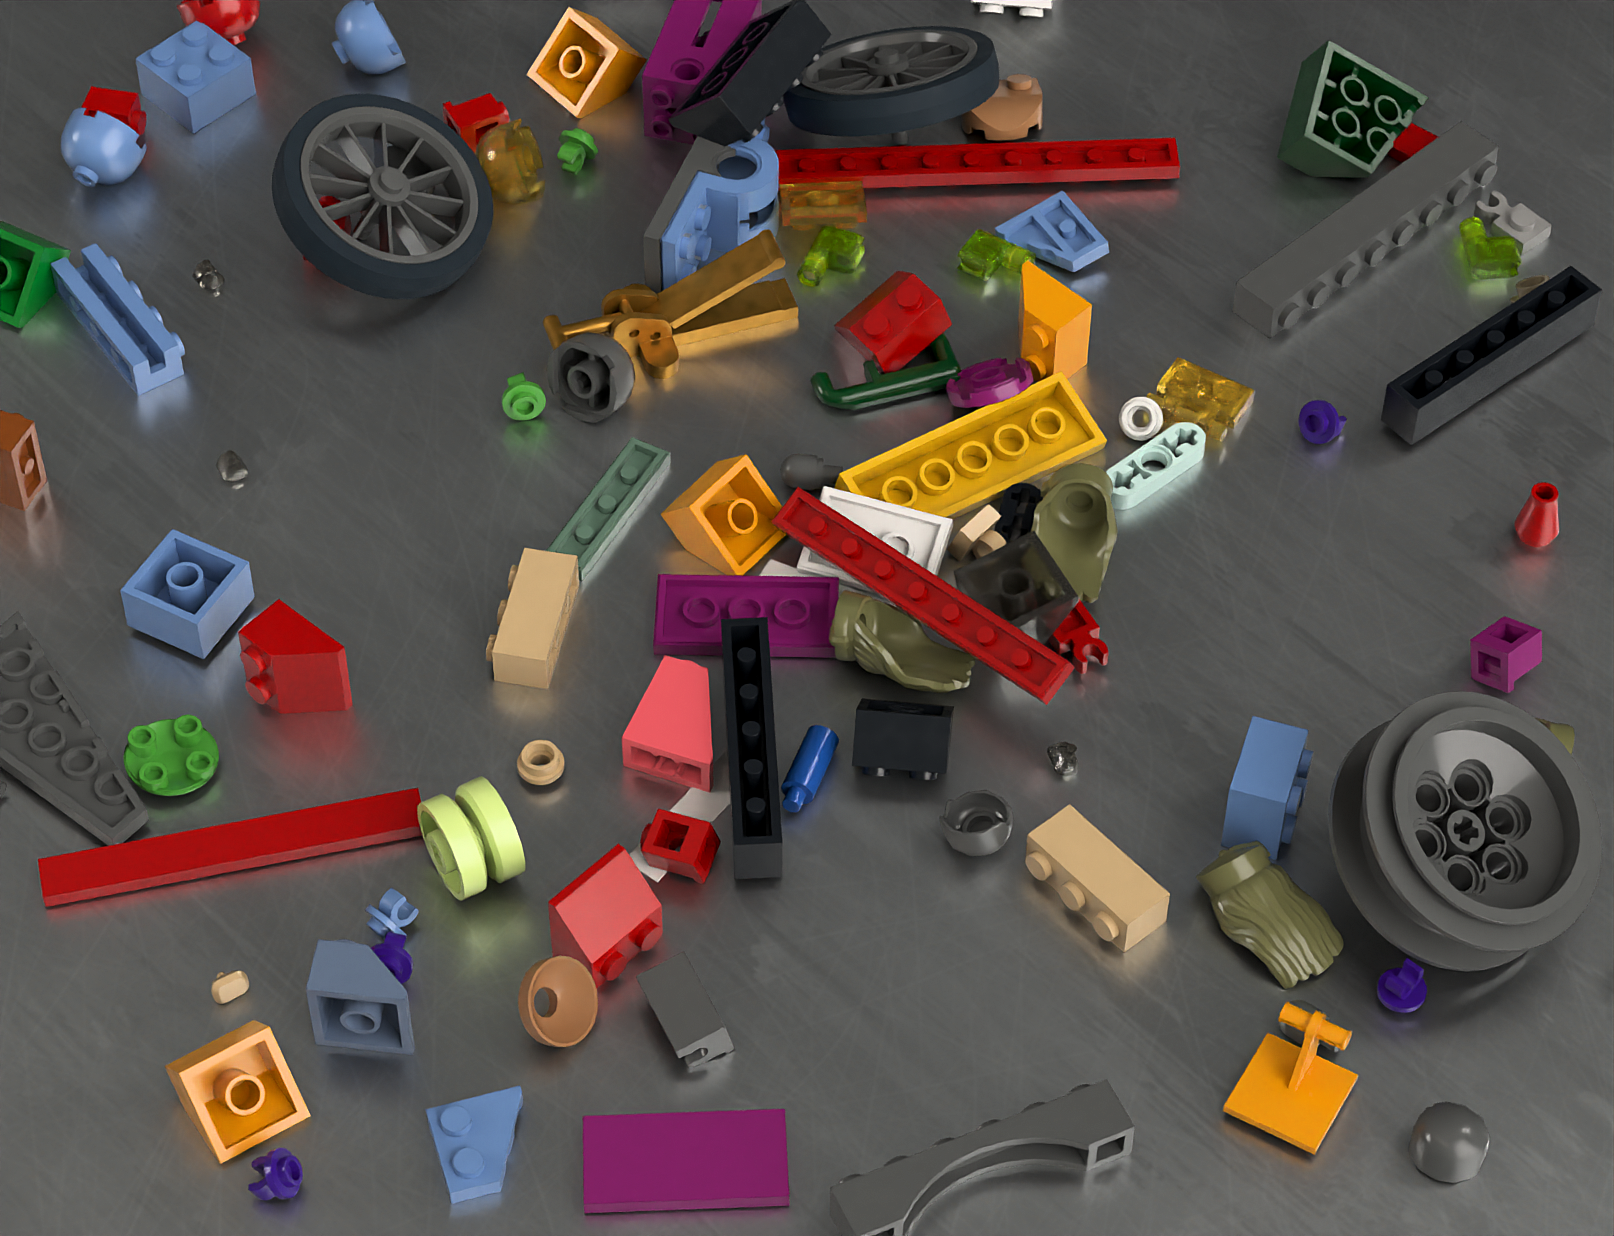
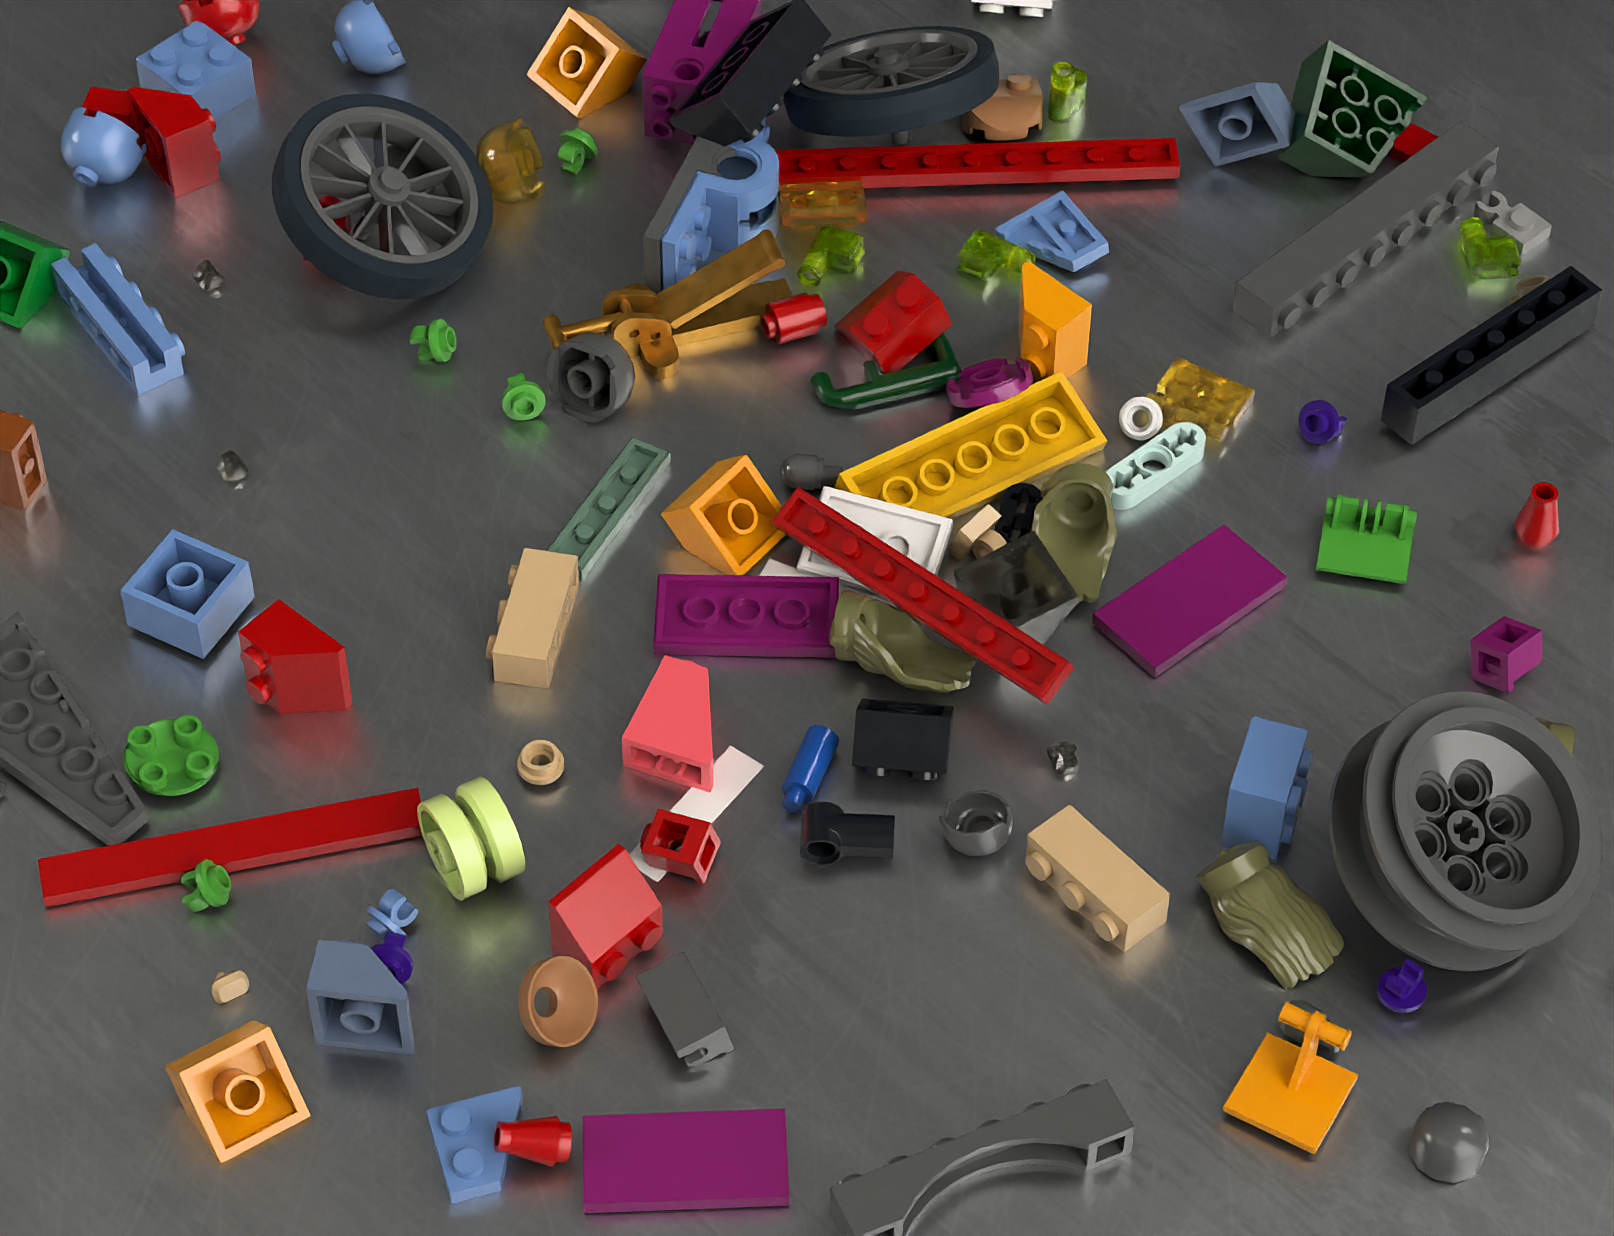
dark purple plate [248,1147,303,1200] -> none
red brick [442,93,510,154] -> none
black brick [721,617,782,879] -> none
red plate [1036,596,1108,674] -> none
none -> red slope [127,87,221,199]
none -> bright green plate [181,860,232,912]
none -> bright green plate [409,319,457,363]
none -> red cone [493,1116,572,1167]
none -> red brick [760,292,827,345]
none -> black piece [800,801,895,866]
none -> clear neon green piece [1048,62,1087,124]
none -> magenta tile [1092,524,1287,678]
none -> sand blue slope [1180,82,1295,167]
none -> bright green hinge [1316,494,1417,584]

